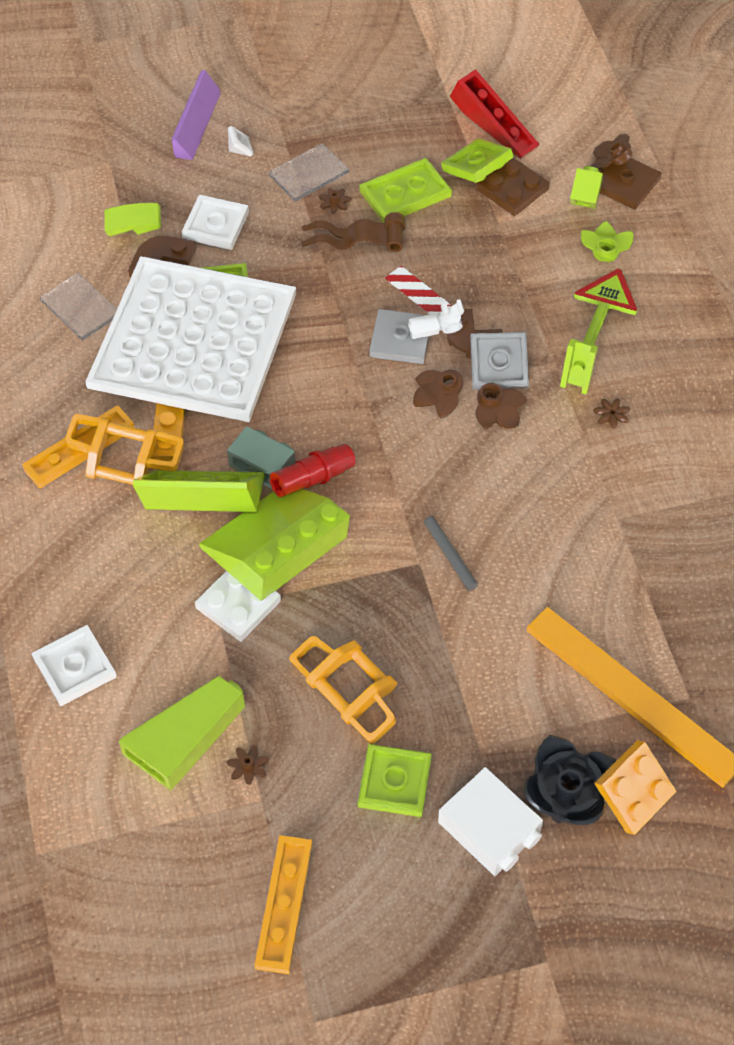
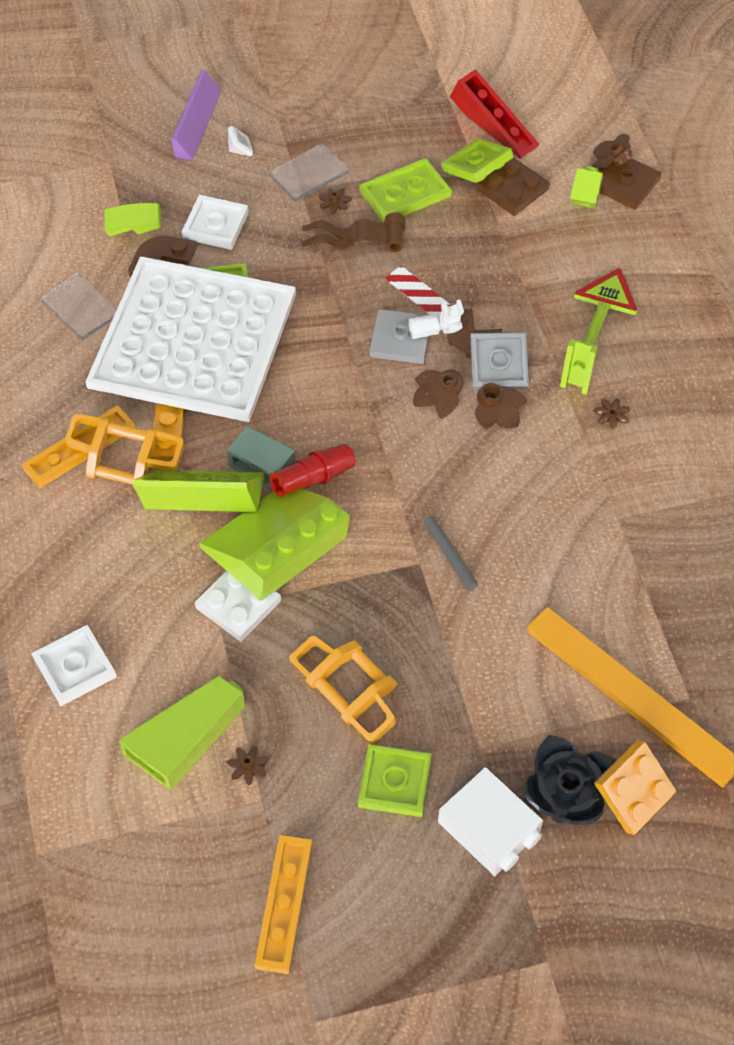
lime plate [581,221,634,262] -> none

